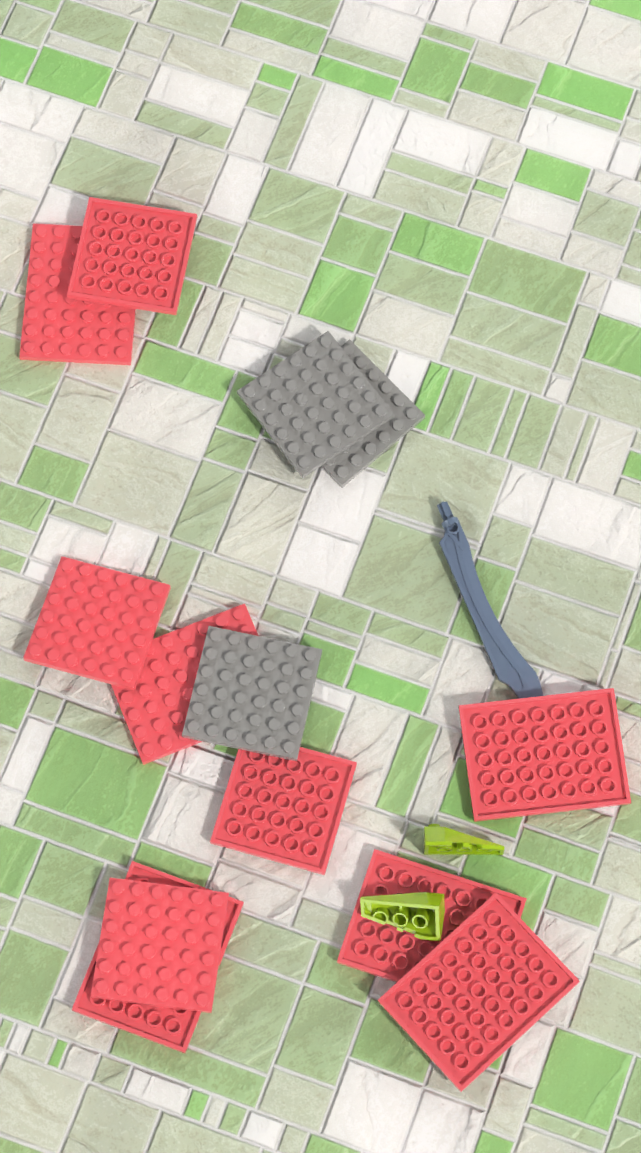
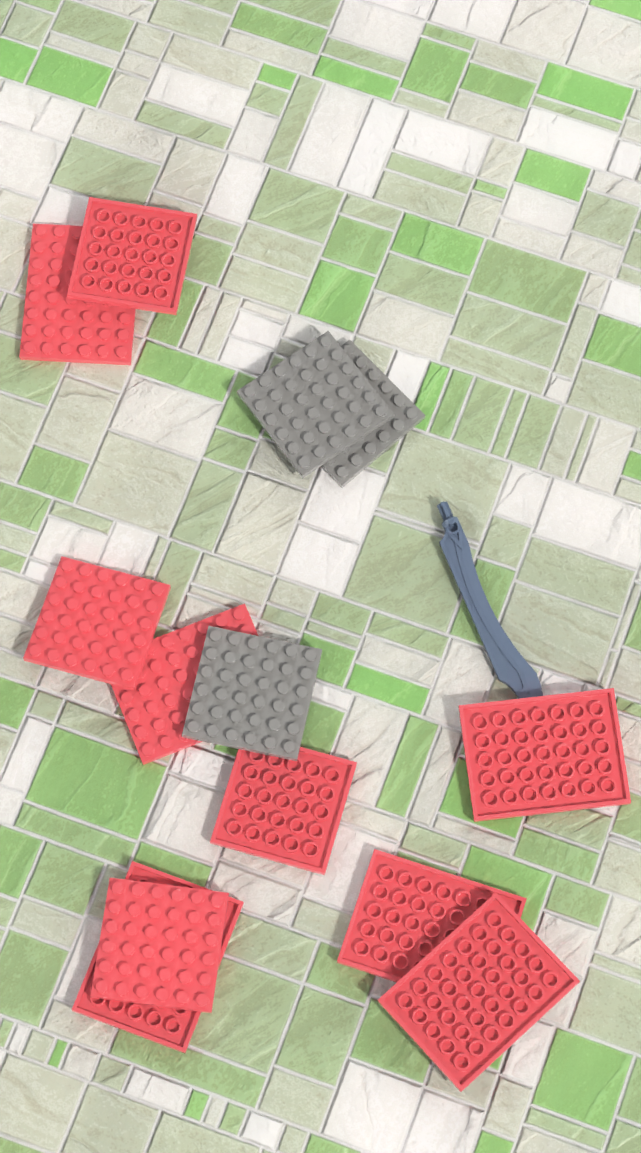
lime wedge [360,892,445,941] -> none
lime wedge [424,824,504,855] -> none

